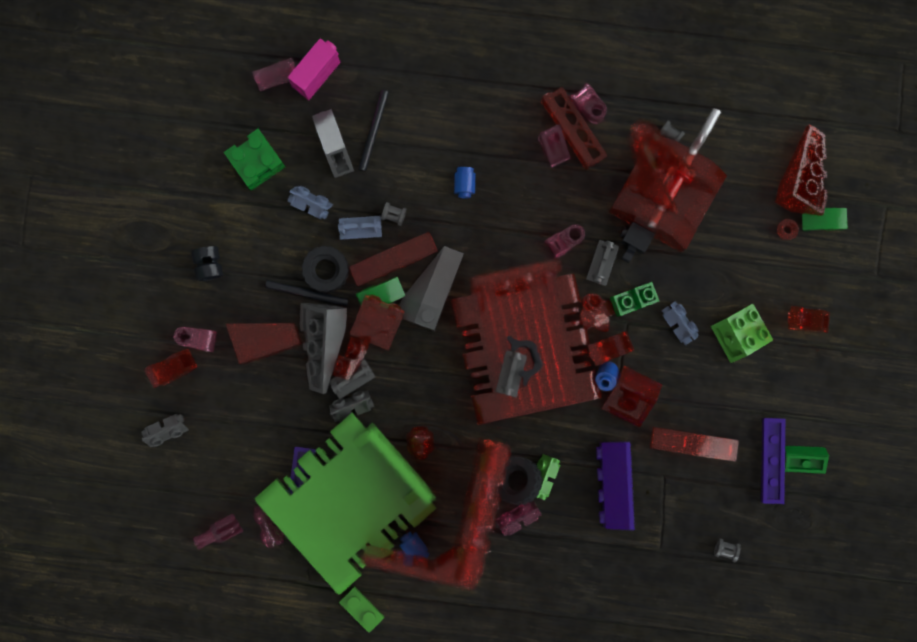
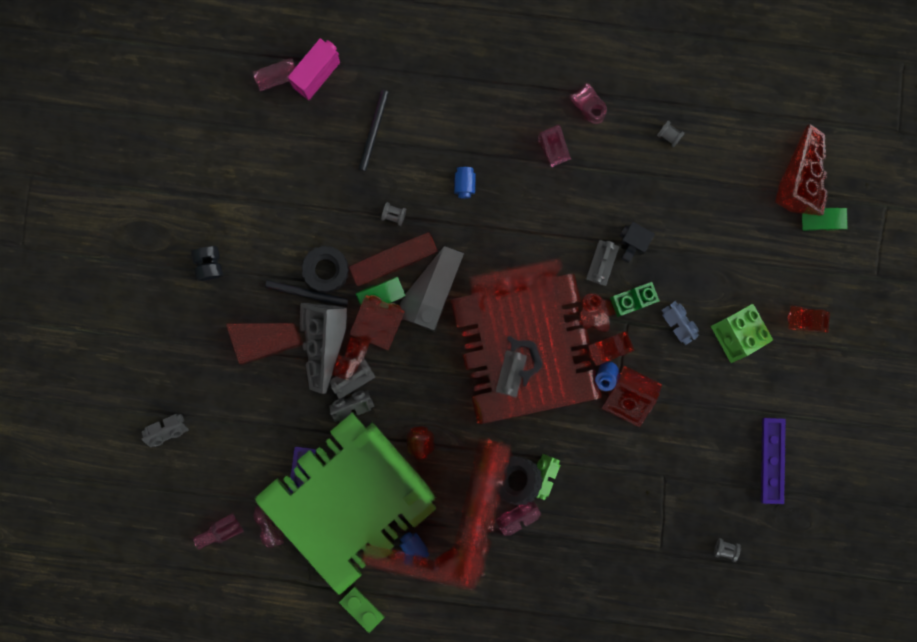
clear red brick [144,349,198,388] -> none
clear pink piece [174,327,217,352] -> none
green piece [223,129,285,191] -> none
sand blue hinge [288,186,333,220] -> none
dark grey slope [312,109,354,178] -> none
sand blue hinge [338,216,382,240] -> none
clear red fence [541,87,607,170] -> none
clear pink piece [544,224,585,260] -> none
dark purple slope [596,441,634,530] -> none
clear red piece [609,108,727,252] -> none
clear red slope [650,427,739,462] -> none
clear red plate [777,219,799,240] -> none
green slope [785,446,829,474] -> none

